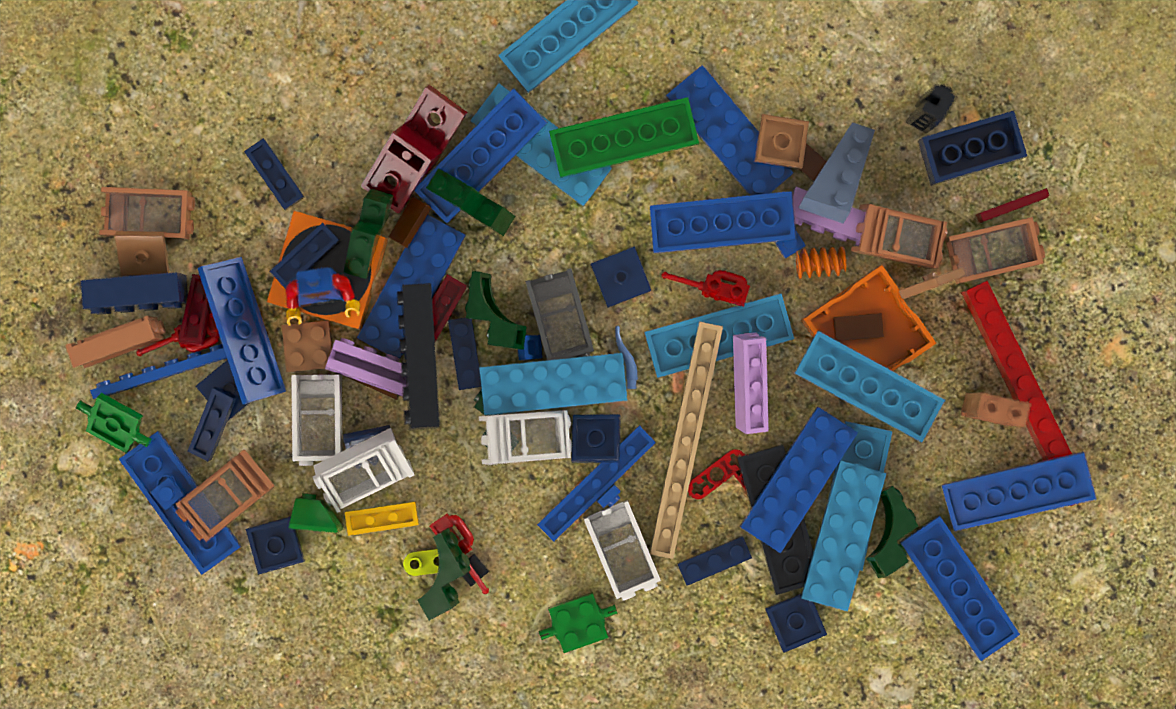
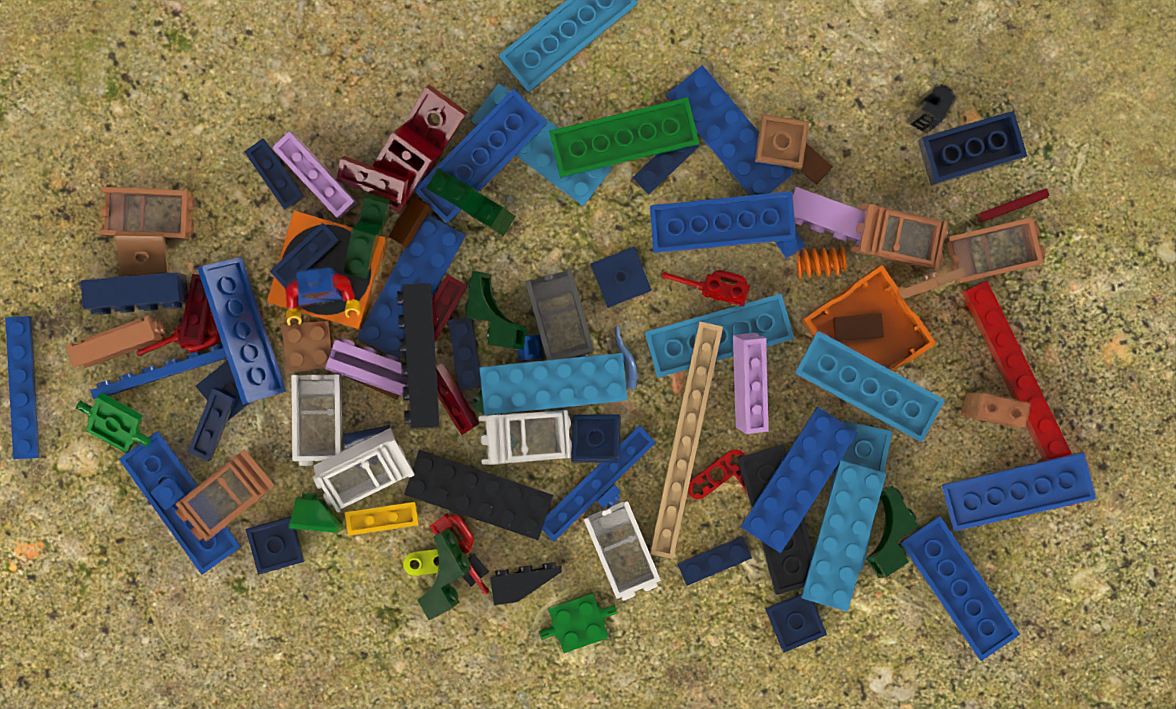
sand blue wedge [799,122,875,224] -> none
none -> blue plate [5,316,40,460]
none -> lavender brick [272,132,359,219]
none -> dark red plate [336,156,409,204]
none -> black plate [404,450,554,540]
none -> dark red plate [436,363,480,435]
none -> black slope [490,562,562,605]
none -> dark blue plate [632,145,700,195]

